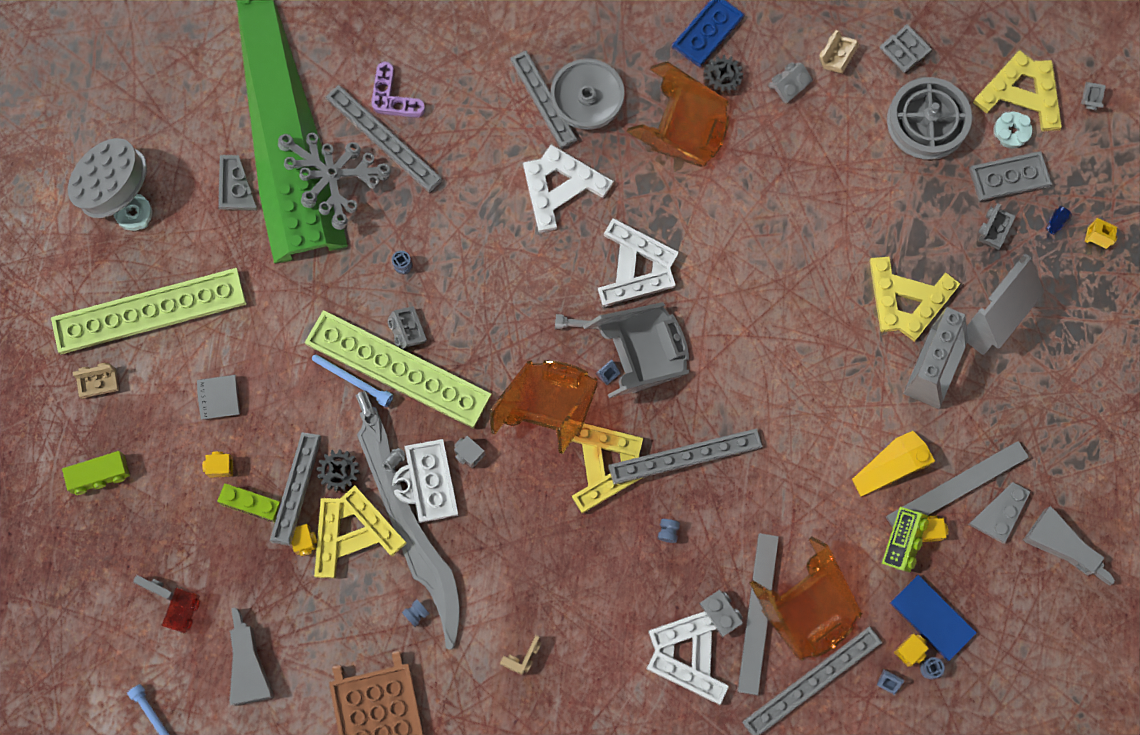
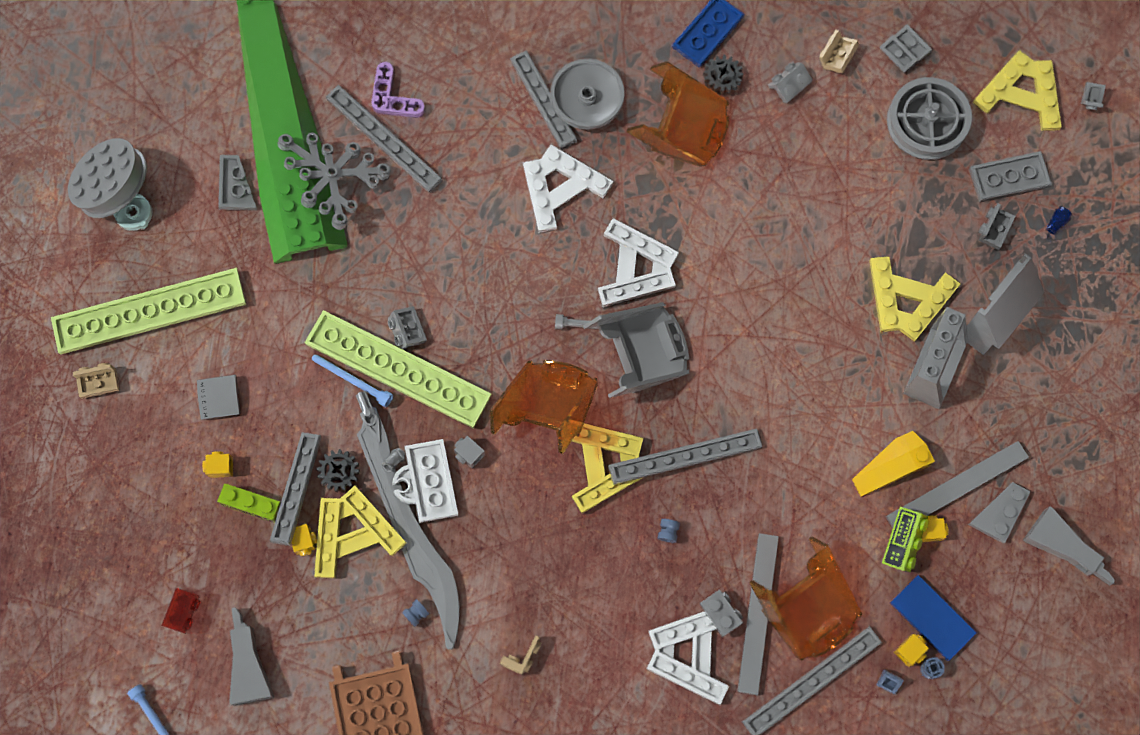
lime brick [62,451,130,495] -> none
light grey plate [134,575,176,601] -> none
sand blue wheel [392,251,412,274] -> none
sand blue slope [595,360,621,385] -> none
light aqua plate [994,112,1032,149] -> none
yellow brick [1085,218,1118,249] -> none

